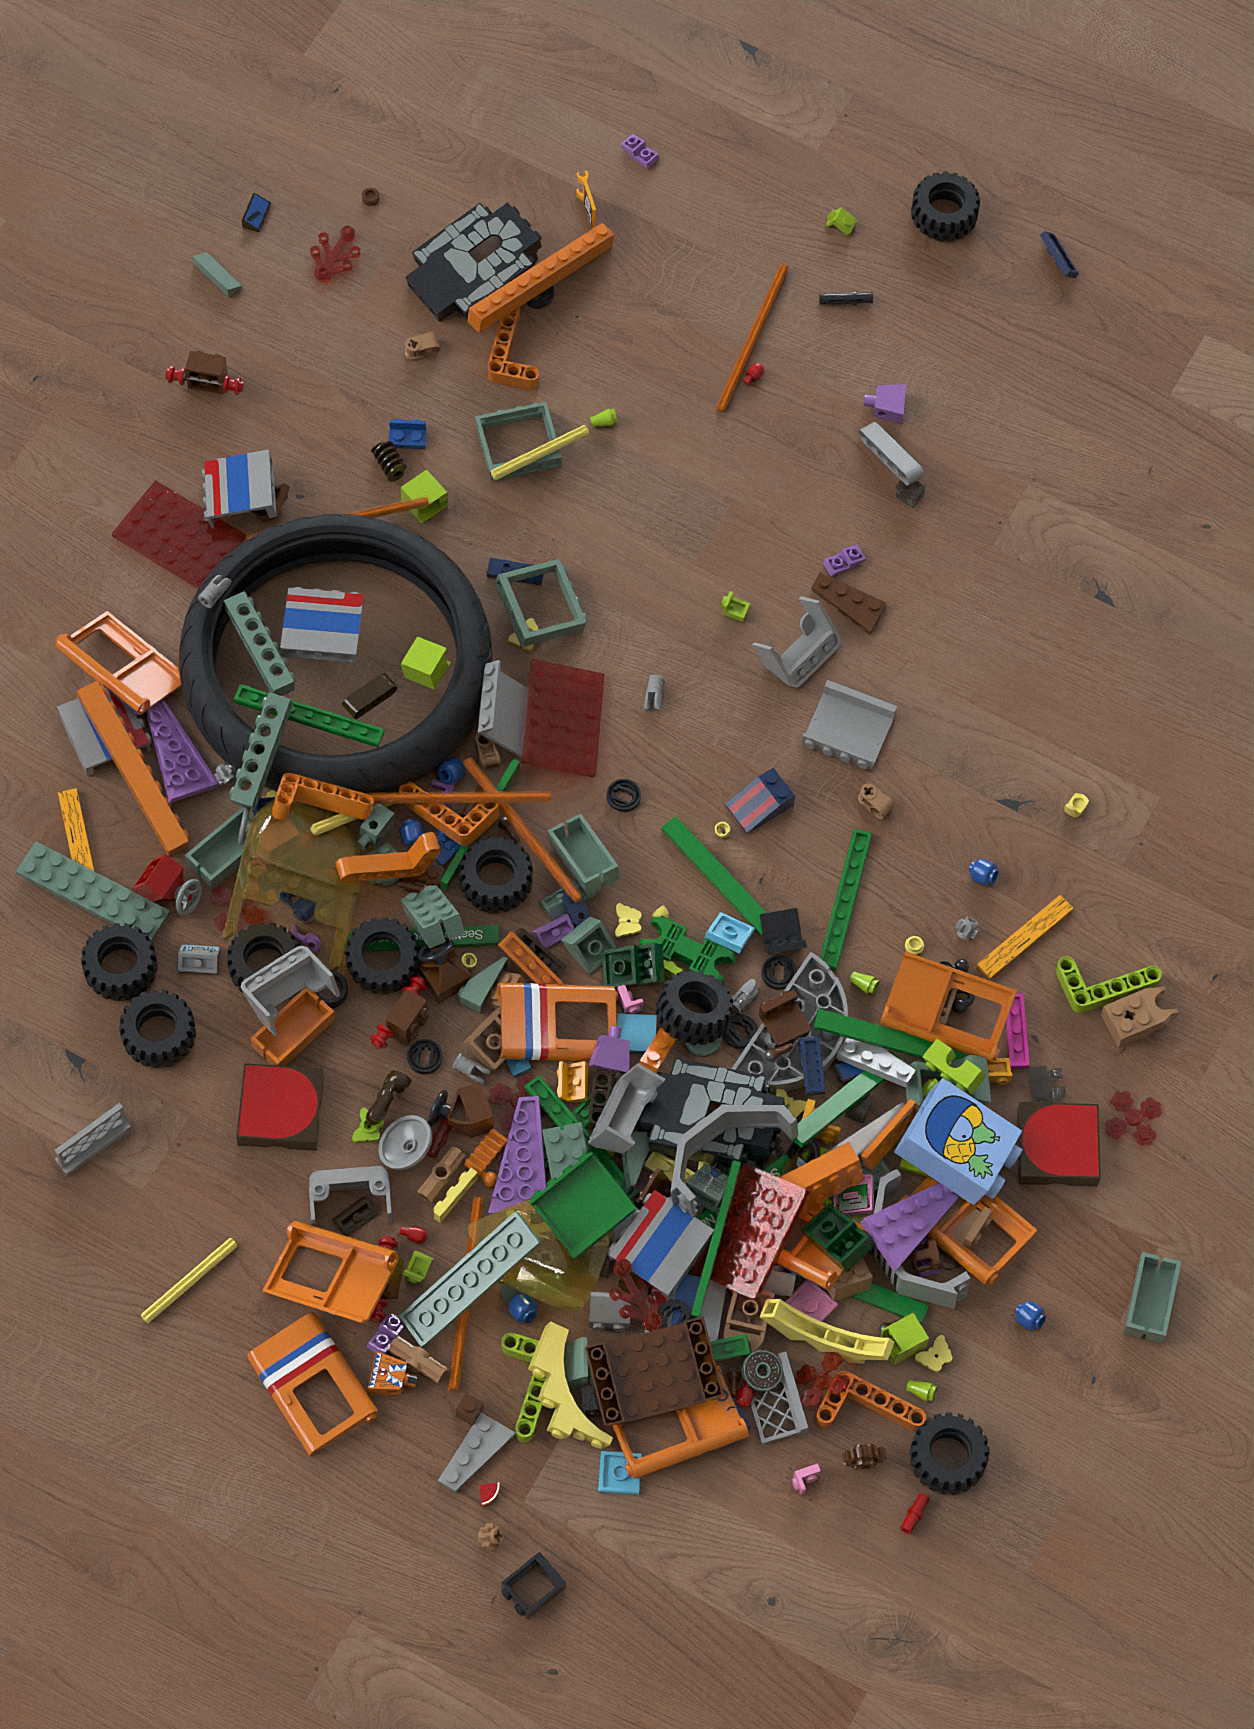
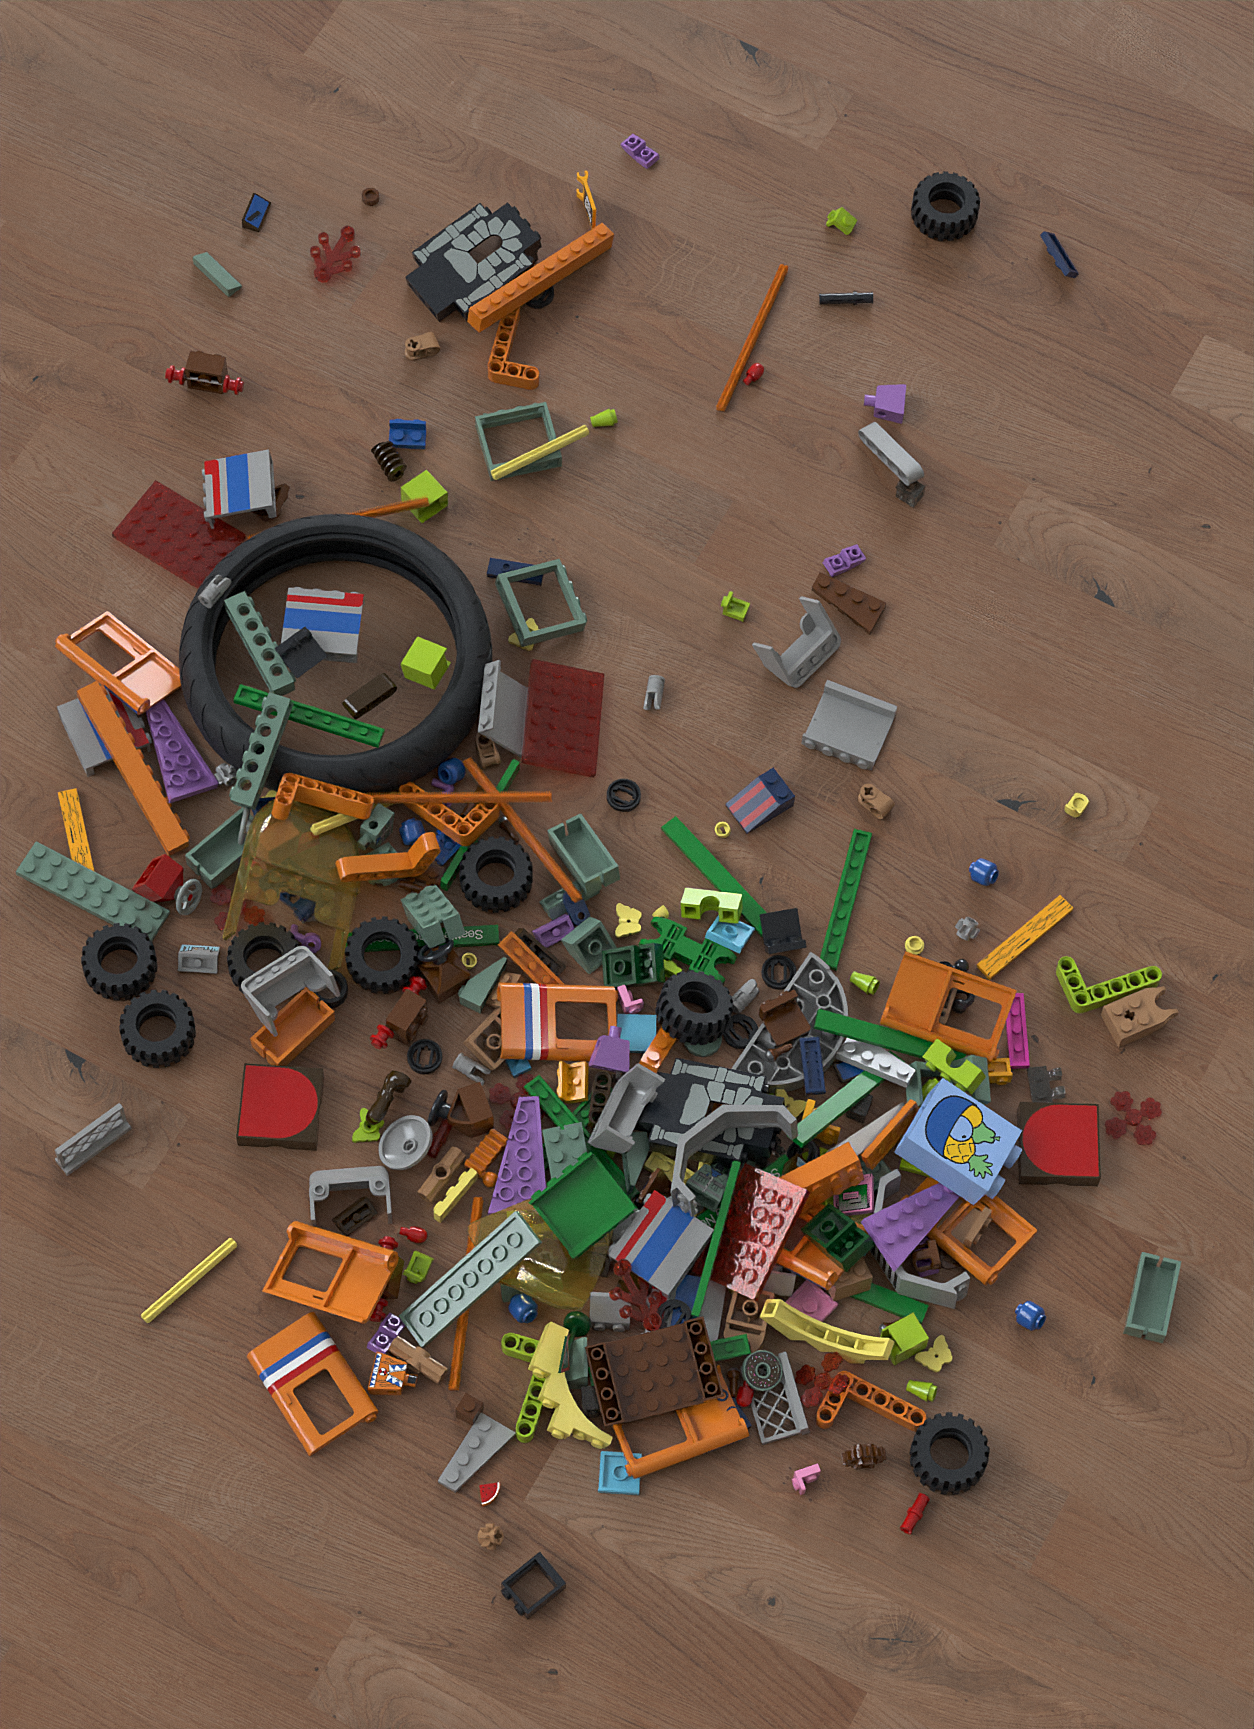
none -> black hinge [274,627,328,679]
none -> dark green piece [558,1311,591,1373]
none -> lime arch [681,888,743,924]

